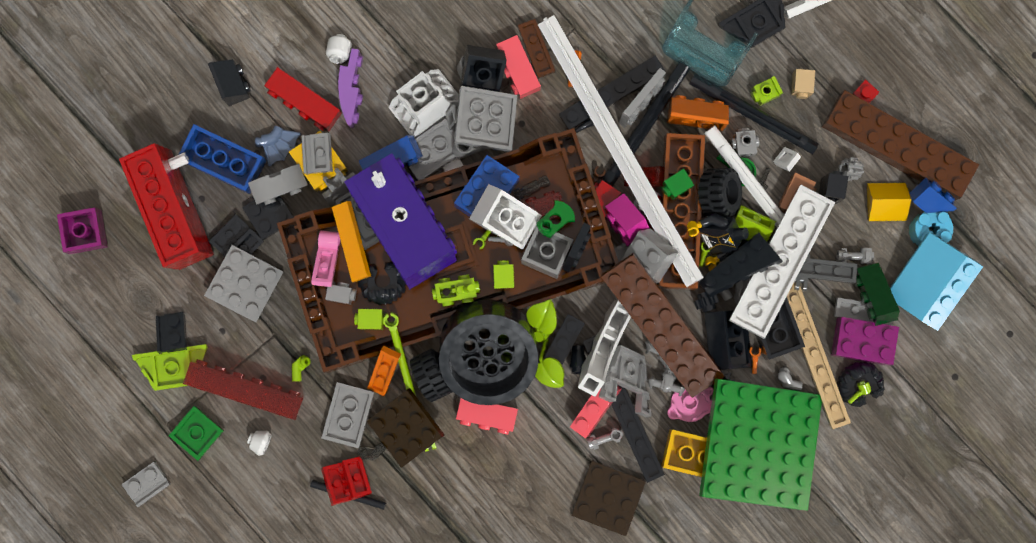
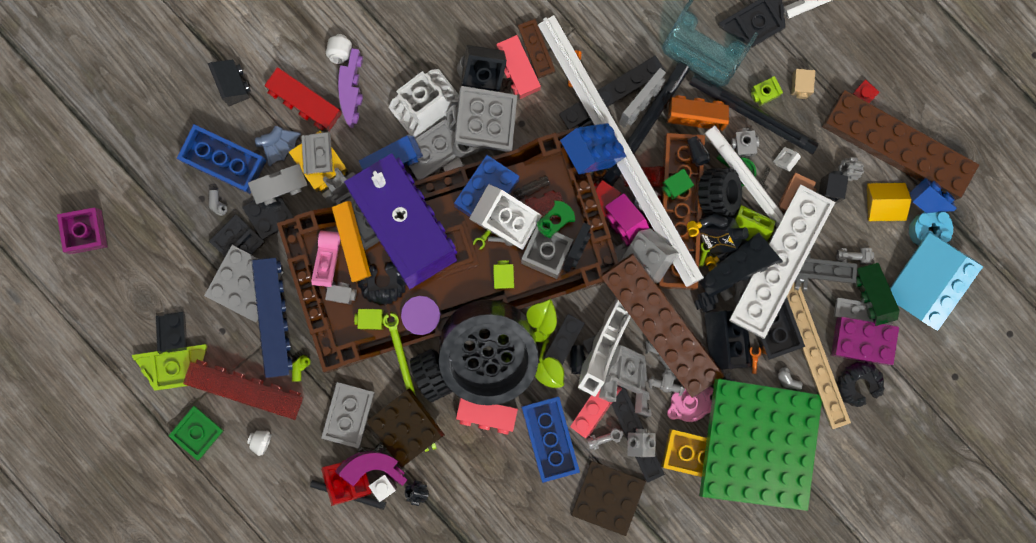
red piece [119,143,214,270] -> none
light grey plate [122,461,171,507] -> none
orange plate [367,346,401,397] -> none
lime brick [432,274,480,306] -> none
lime hand [848,381,871,404] -> none
none -> light grey arm [209,190,228,216]
none -> dark blue brick [251,257,293,378]
none -> magenta arch [335,451,407,486]
none -> white brick [369,474,397,502]
none -> medium lavender tile [401,296,440,335]
none -> black gear [404,480,429,506]
none -> blue brick [522,396,580,483]
none -> blue brick [560,123,626,174]
none -> light grey brick [627,429,656,457]
none -> black cone [687,136,710,167]

